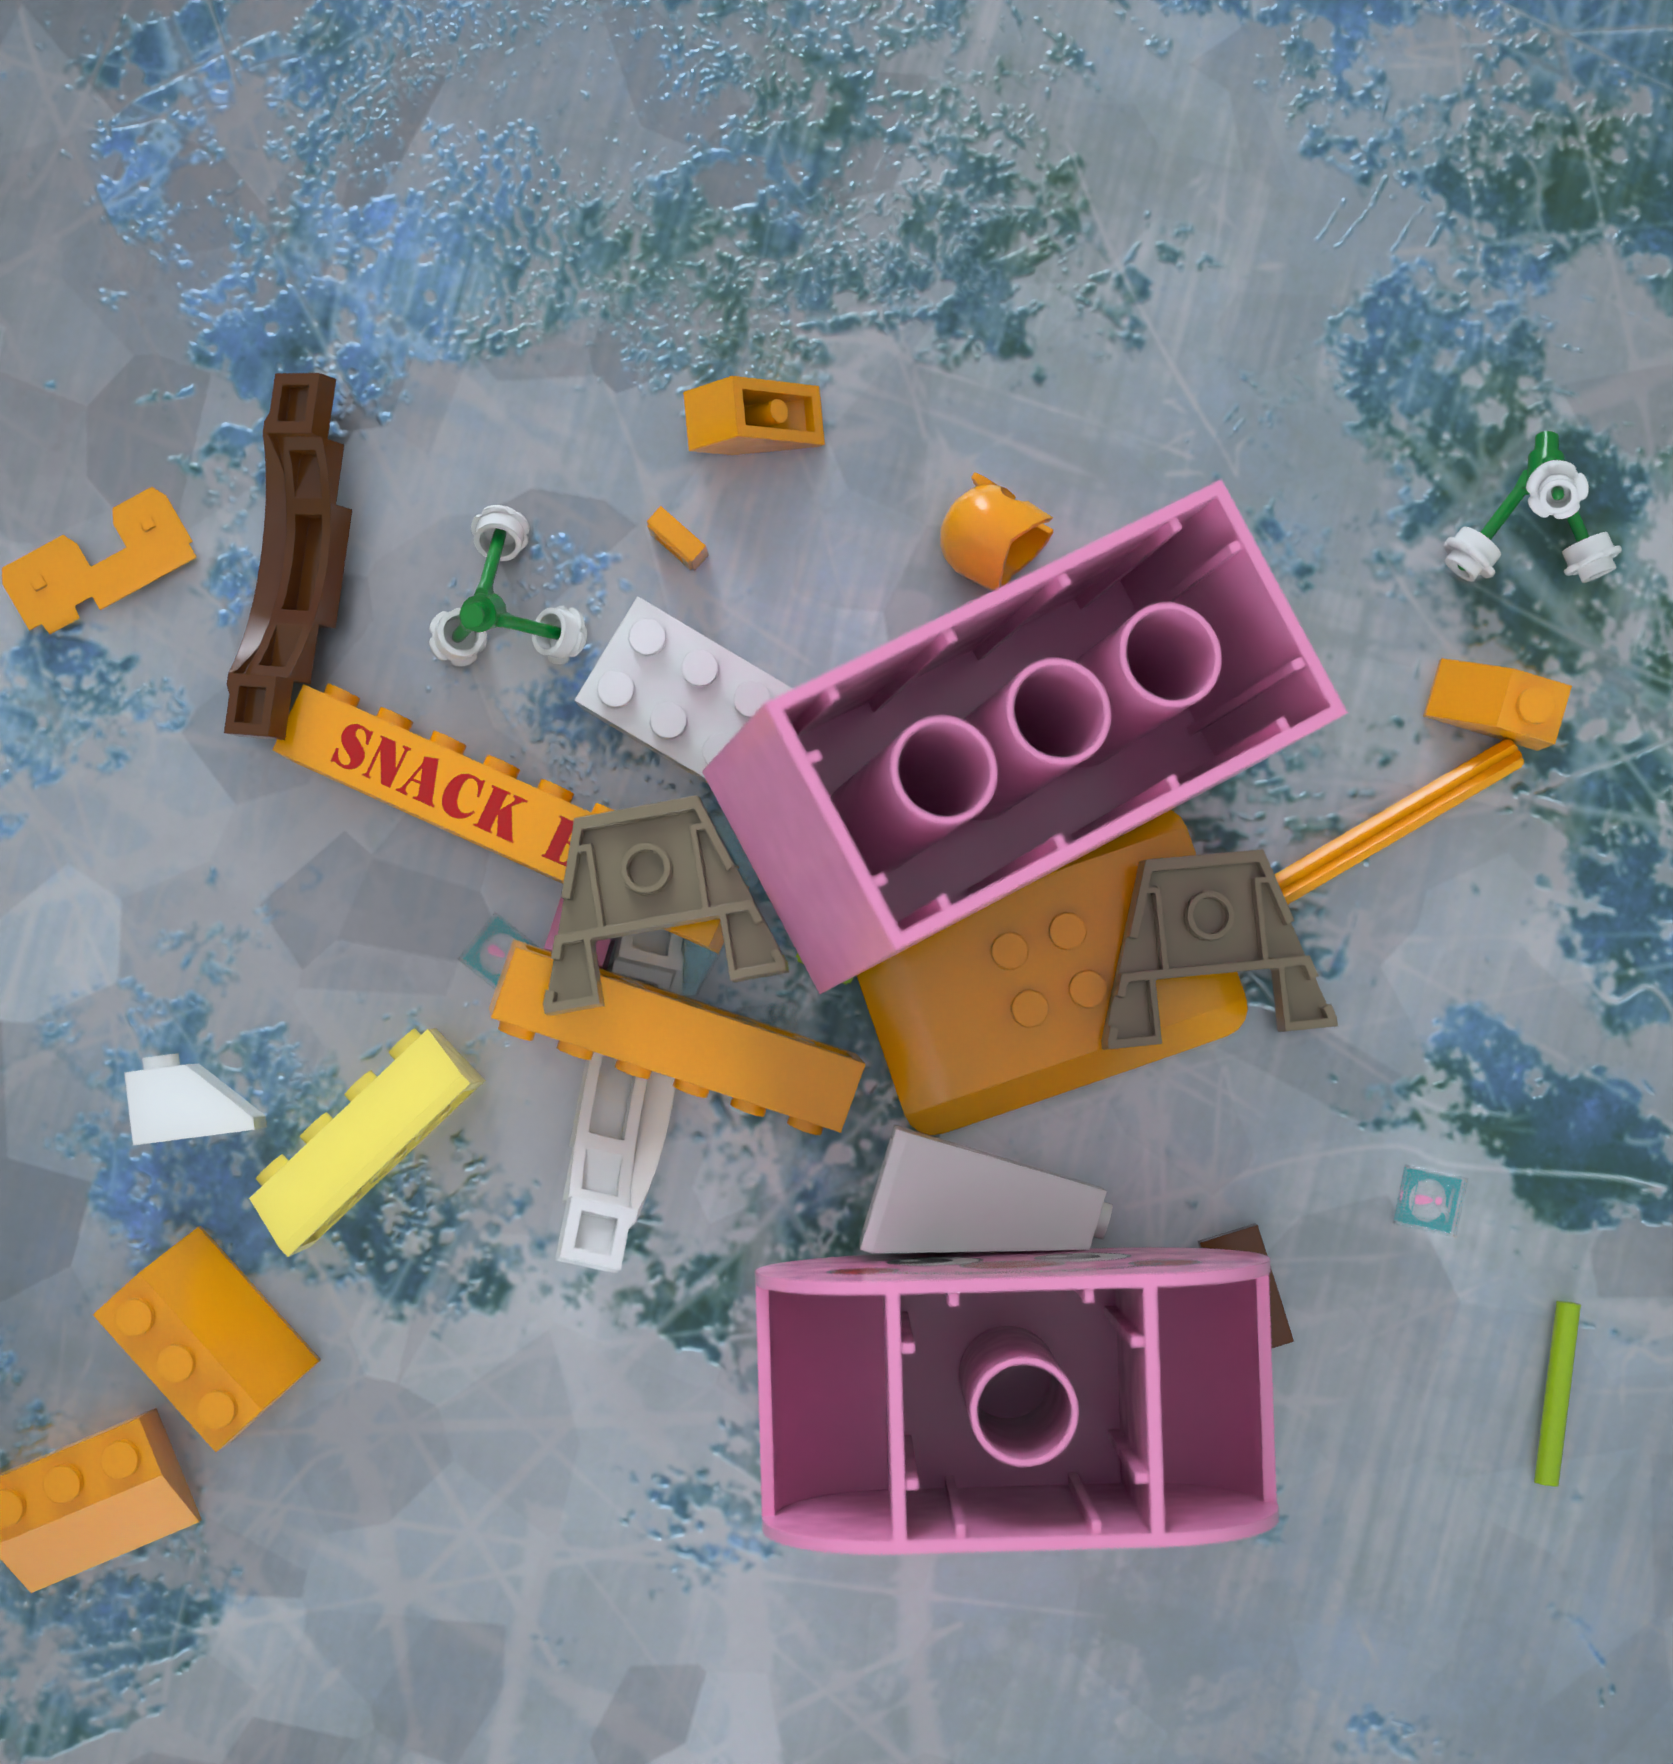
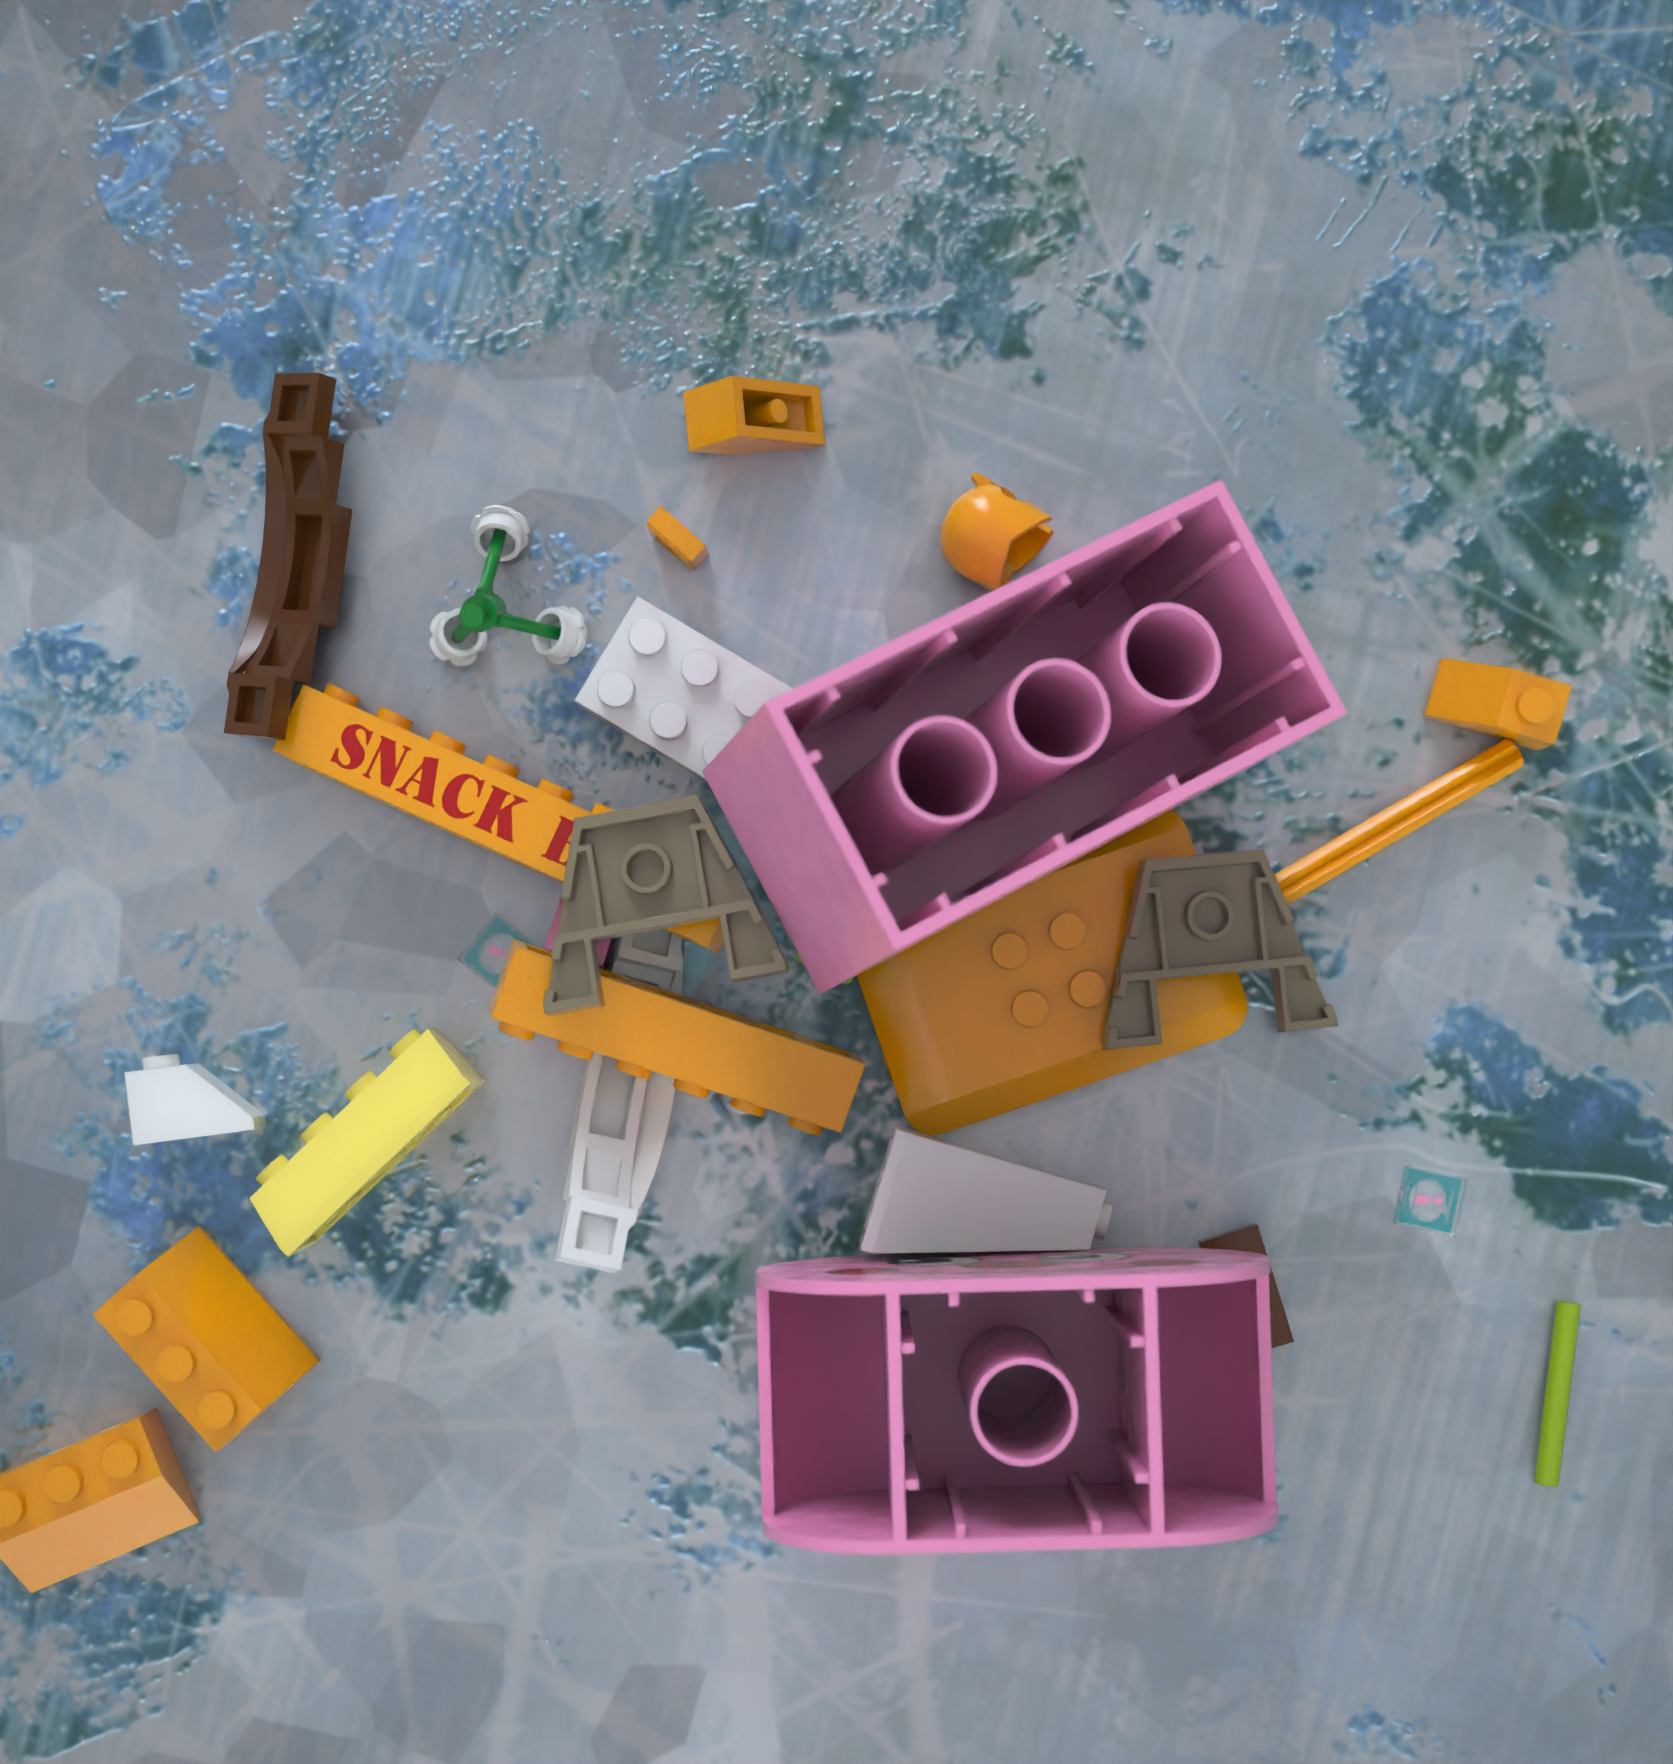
light orange piece [2,487,197,634] -> none
white plant [1443,431,1622,583] -> none

